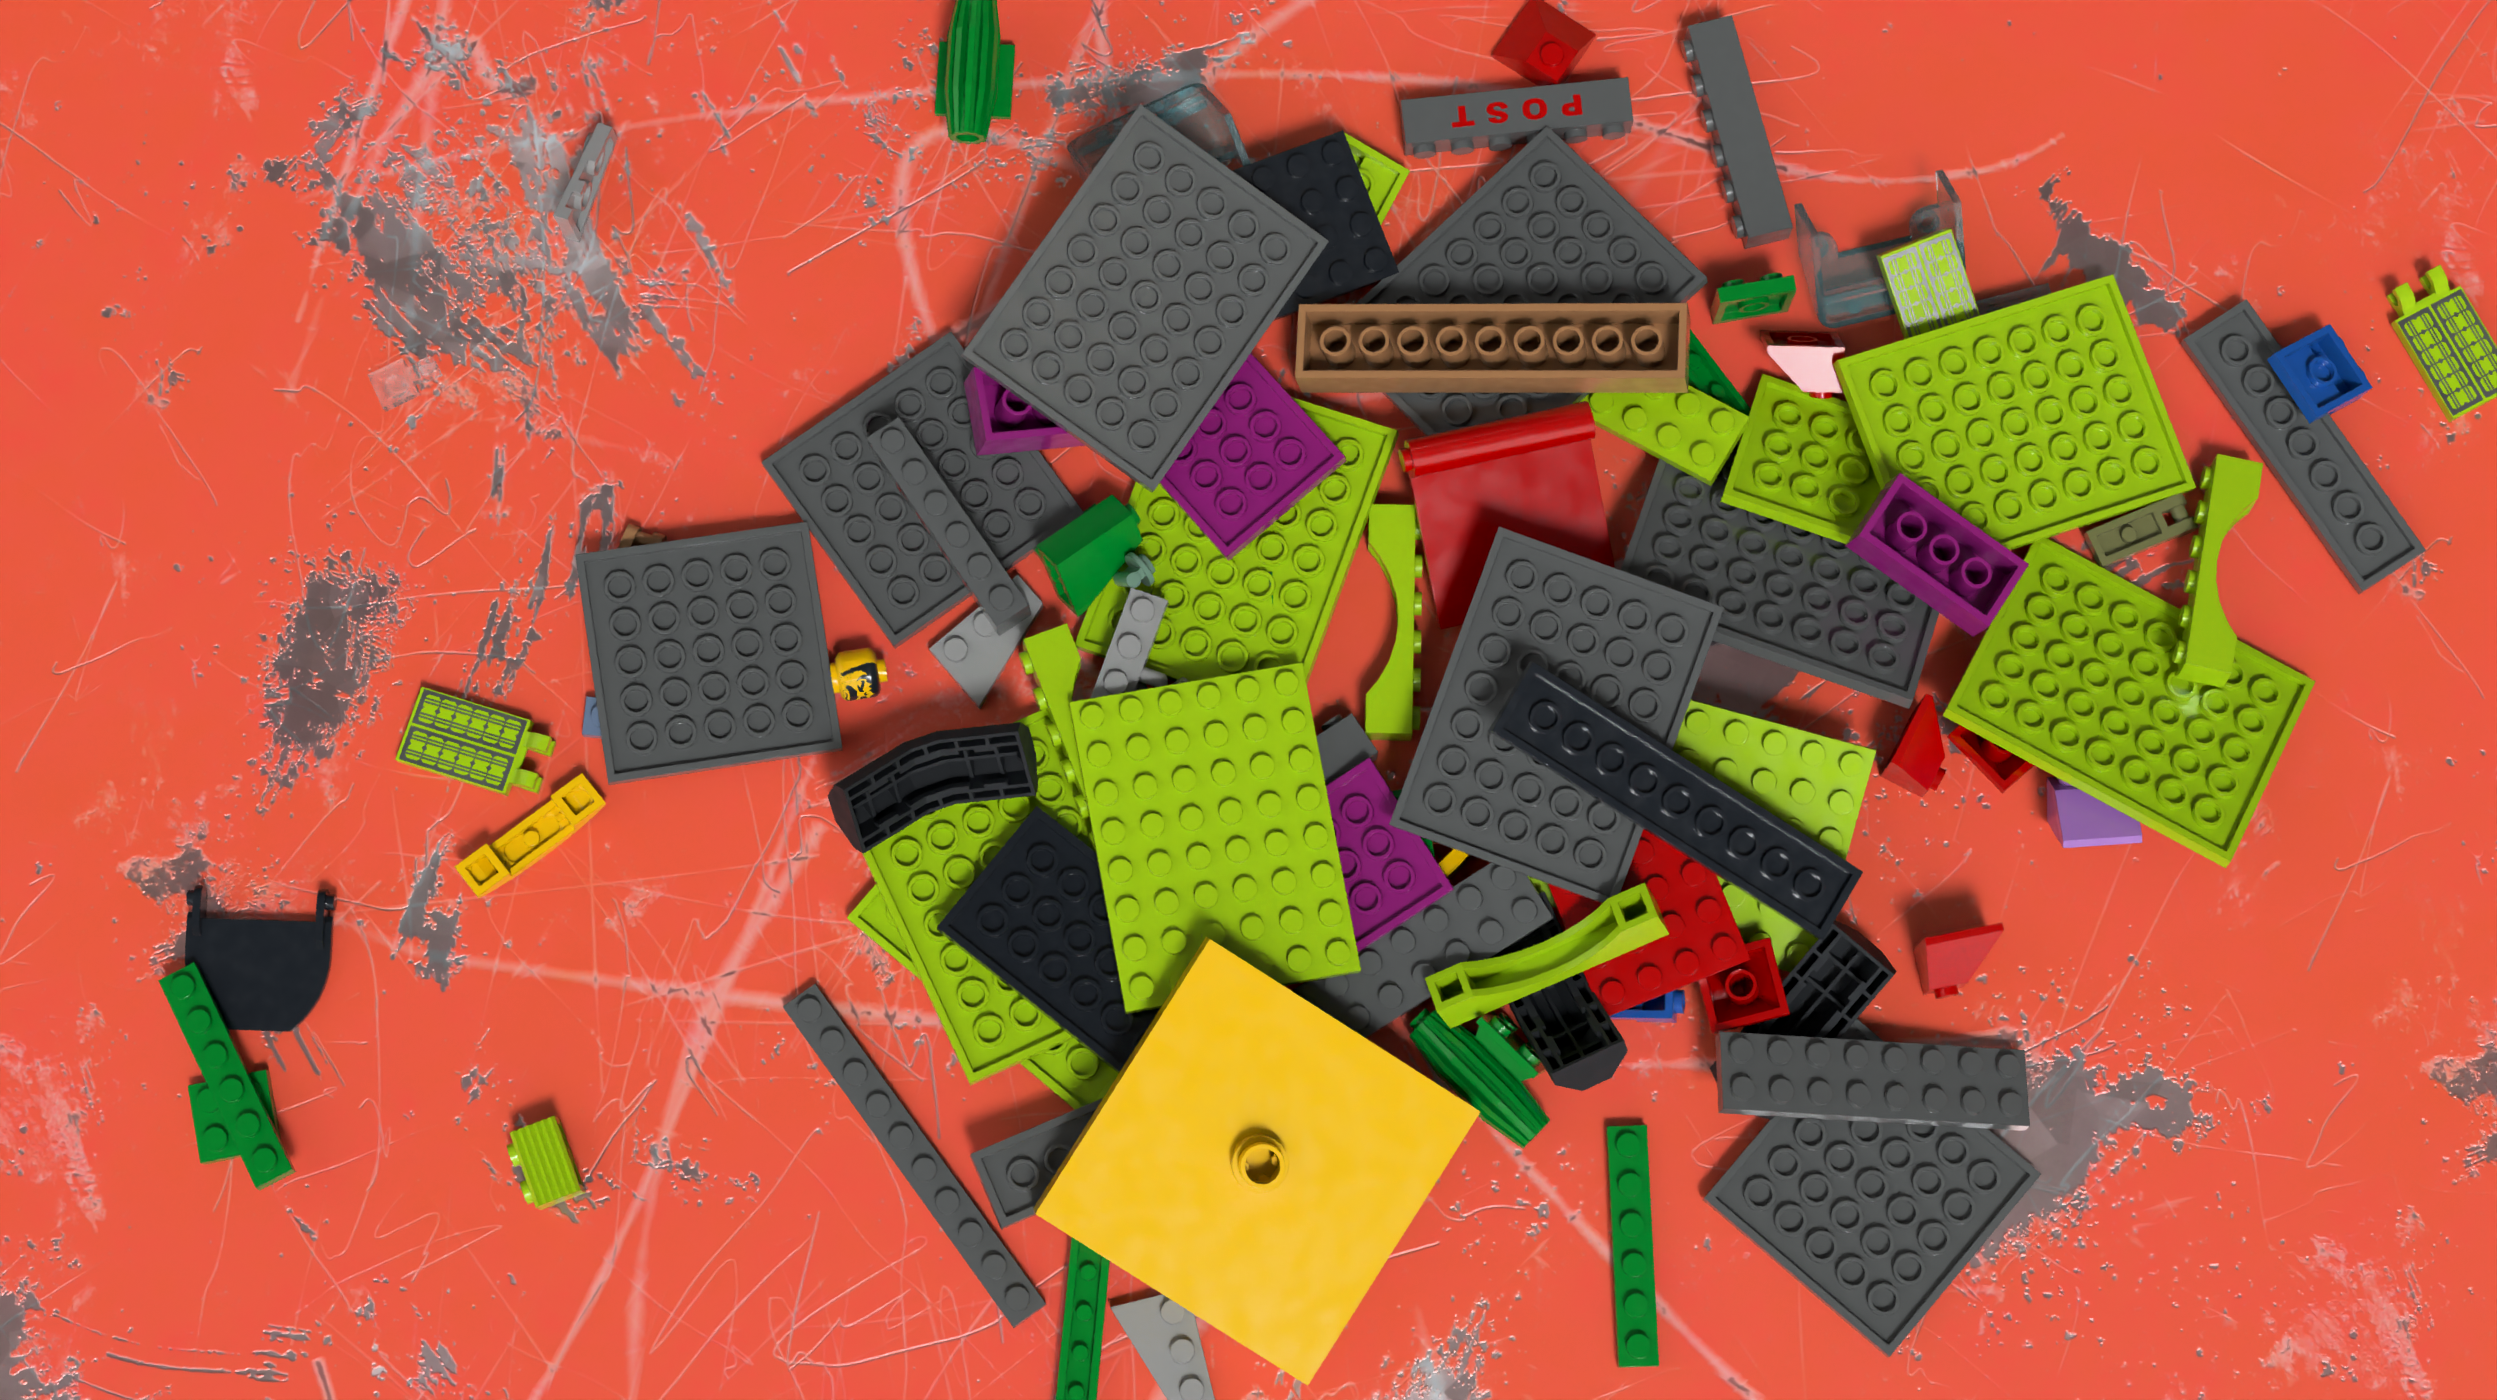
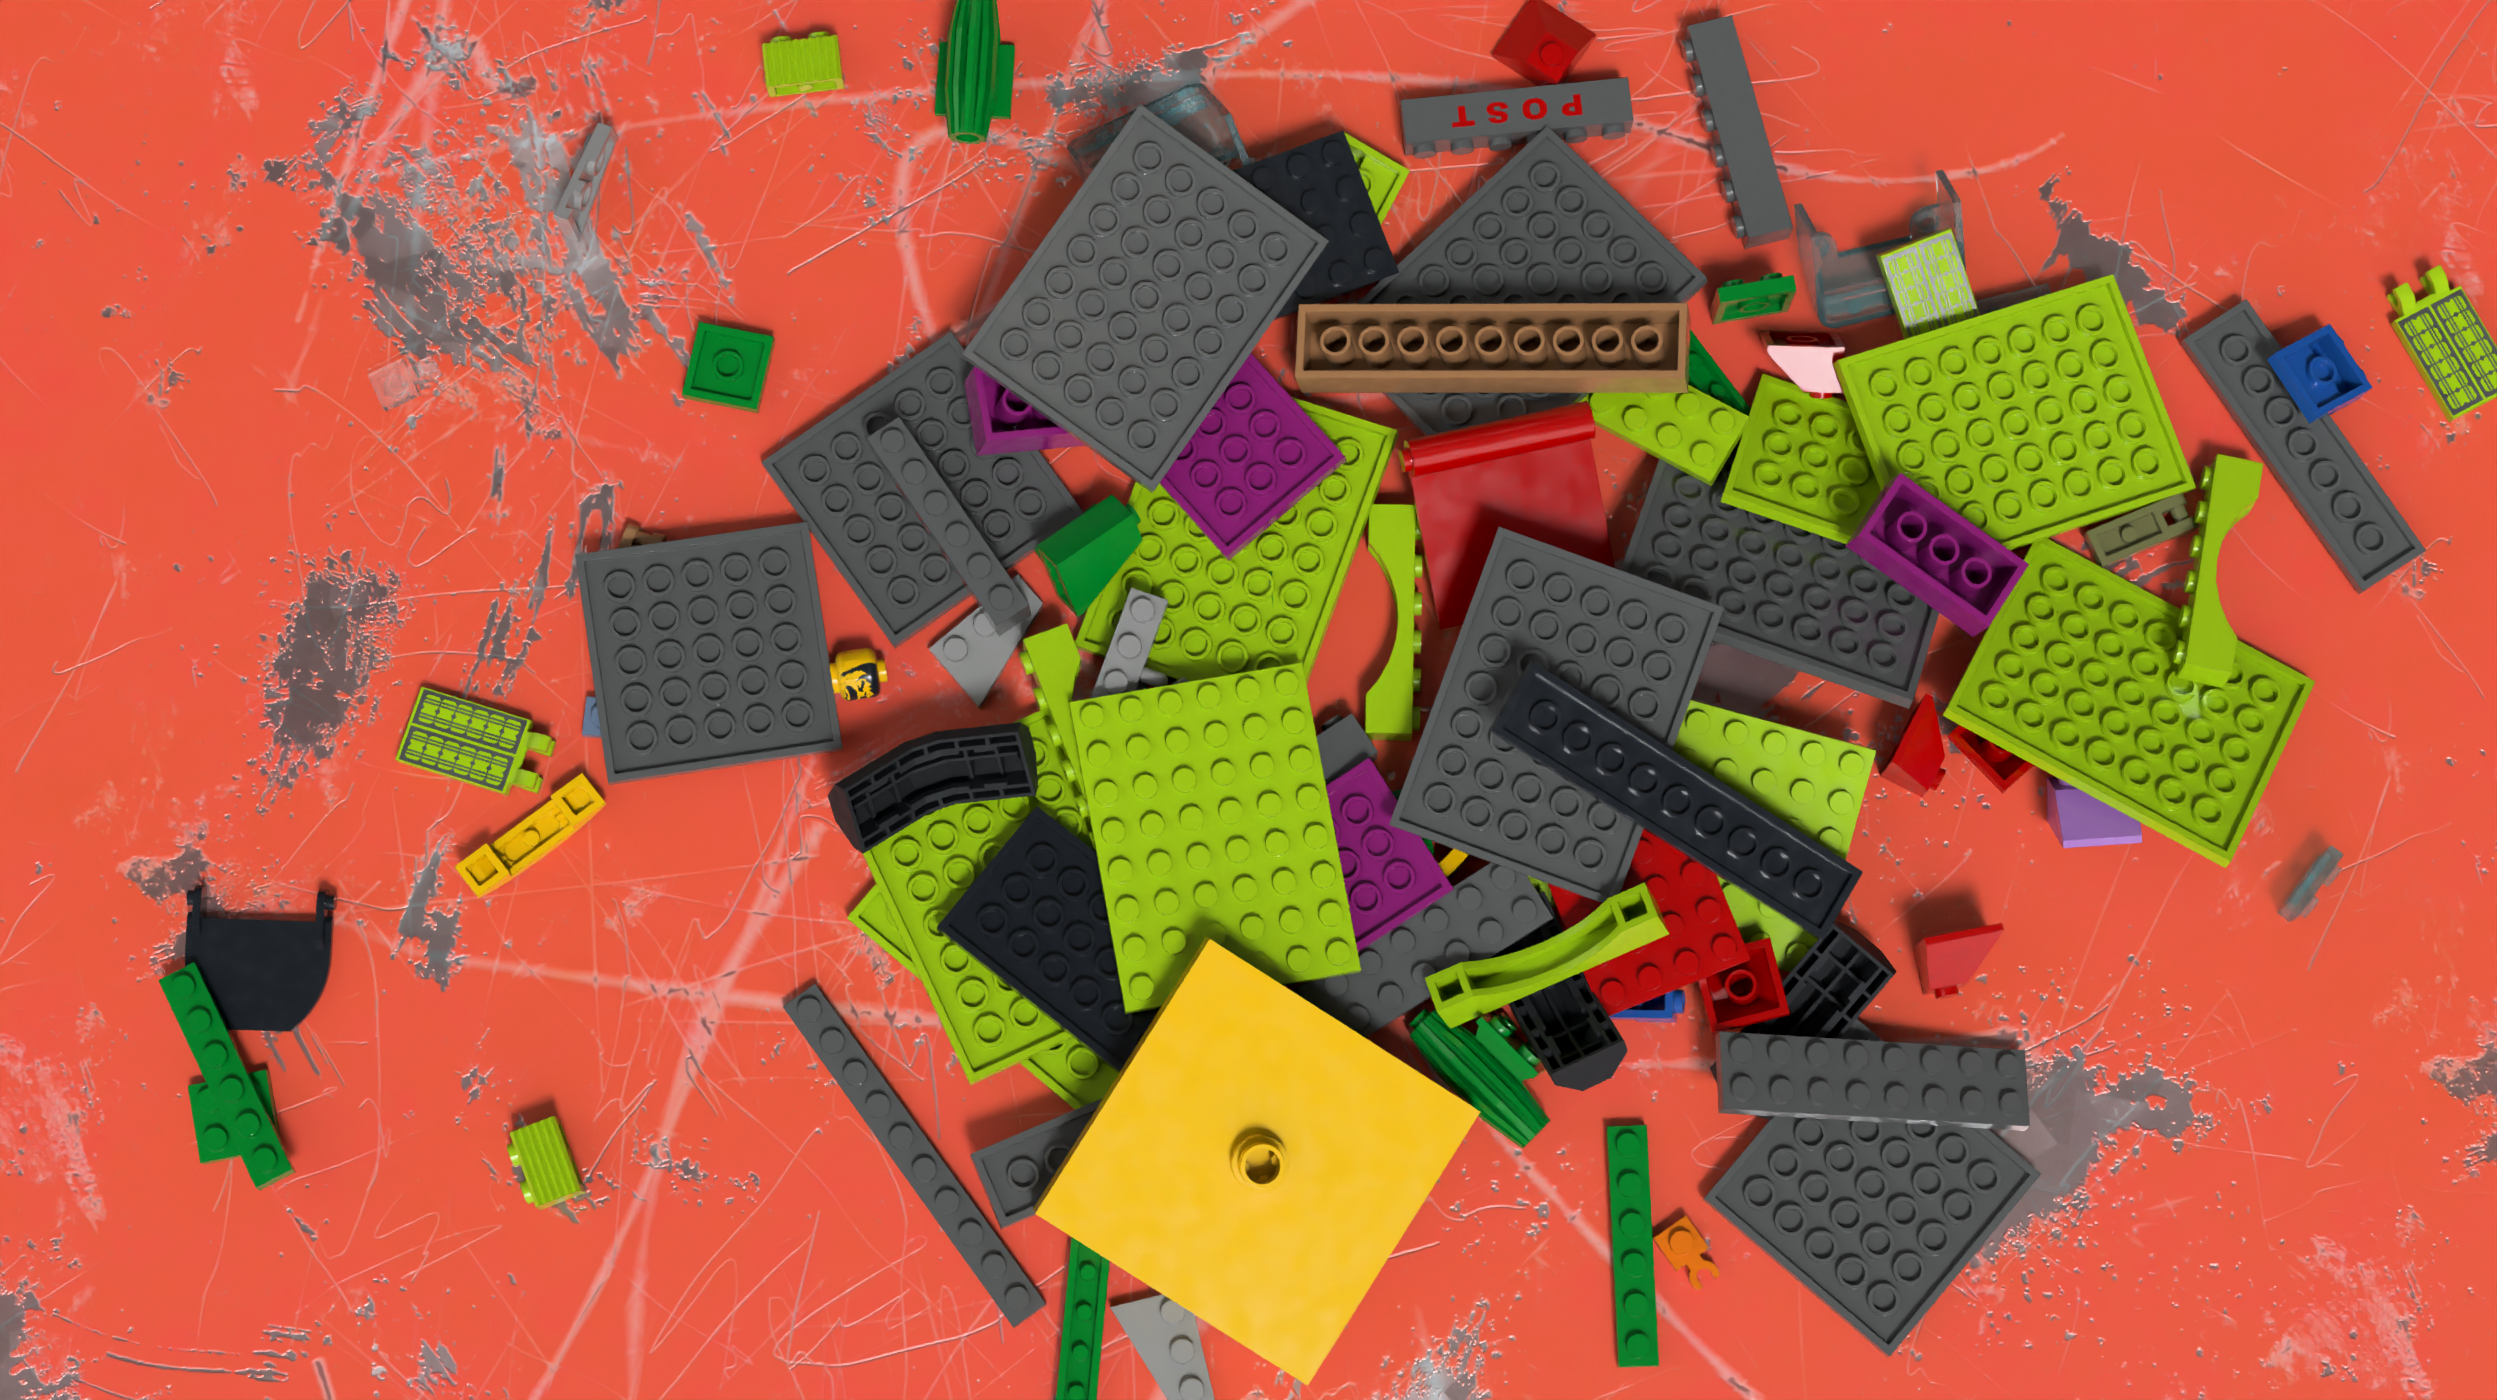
sand green plate [1113,552,1155,588] -> none
none -> green plate [682,322,775,413]
none -> lime brick [762,32,845,97]
none -> orange plate [1653,1216,1720,1291]
none -> clear light blue plate [2277,845,2344,922]

